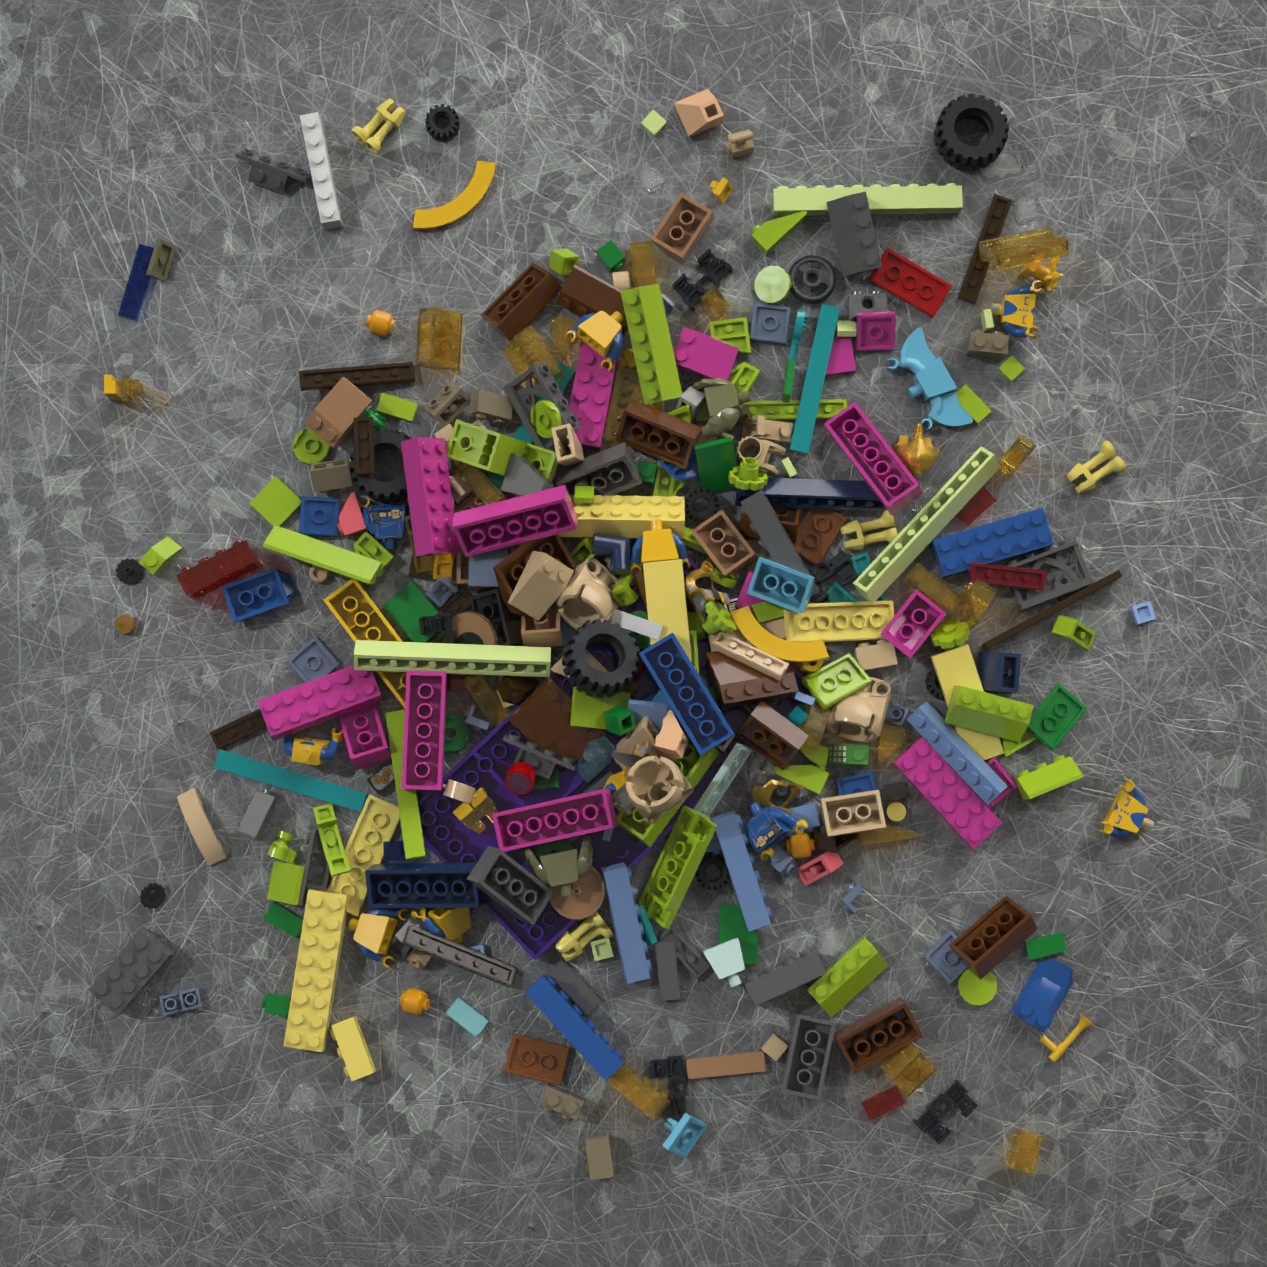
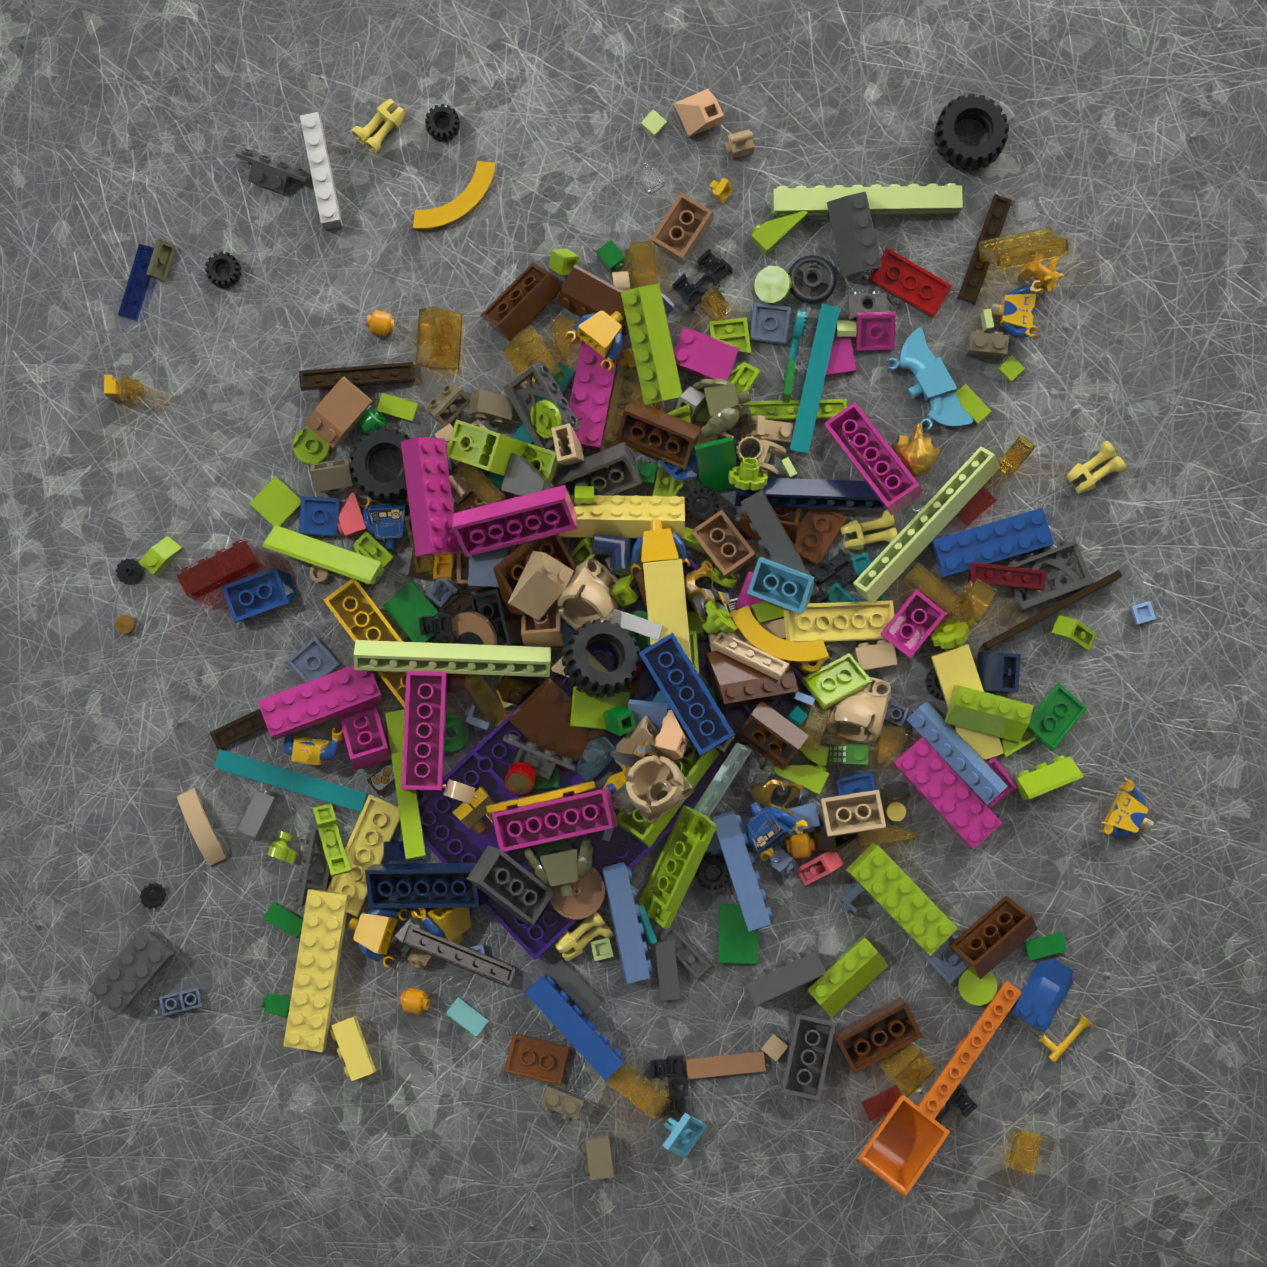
lime tile [267,861,305,905] -> none
dark brown tile [354,417,376,476] -> none
light aqua torso [703,938,745,987] -> none
none -> black tyre [205,251,242,289]
none -> yellow tile [486,781,595,813]
none -> lime brick [846,843,958,956]
none -> orange plate [855,981,1022,1197]

